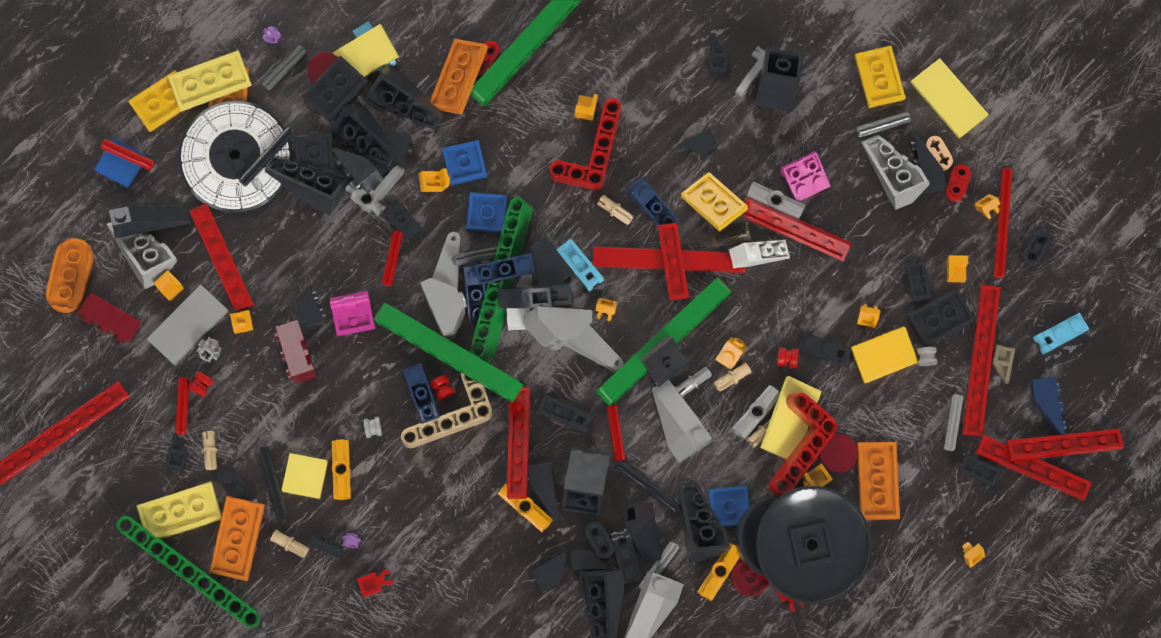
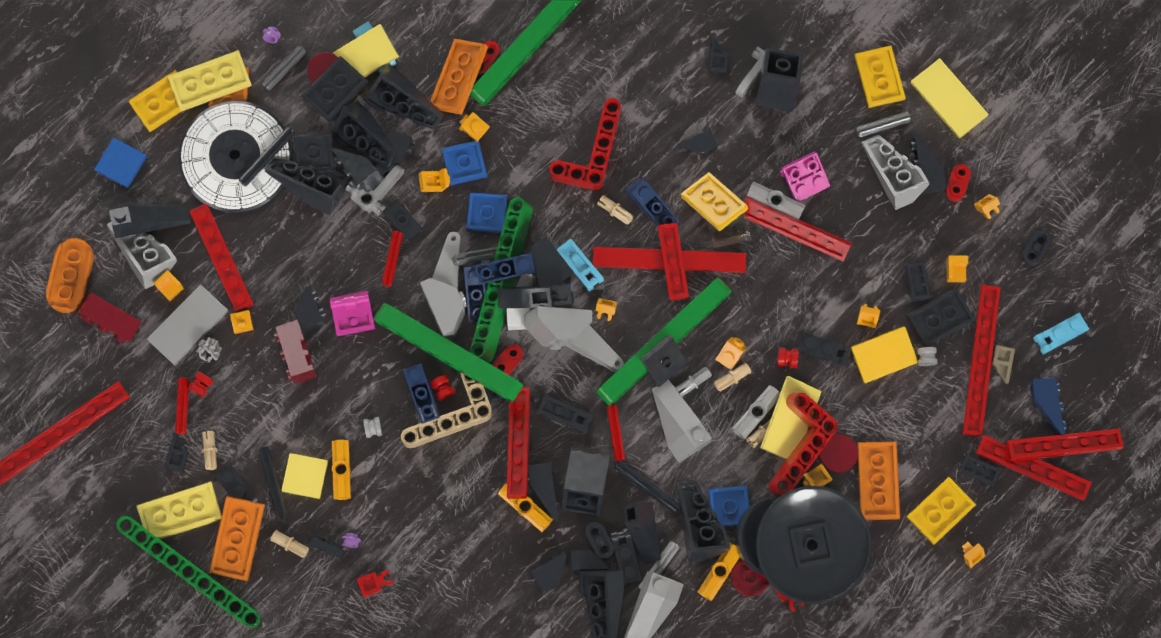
red axle [101,139,154,170] -> none
light orange panel [575,94,598,121] -> none
white slope [729,240,790,268] -> none
light nougat beam [926,136,953,171] -> none
light grey axle [944,394,963,451] -> none
red axle [994,168,1013,278] -> none
none -> light orange bracket [459,112,490,142]
none -> red plate [492,344,523,375]
none -> yellow tile [907,477,976,545]

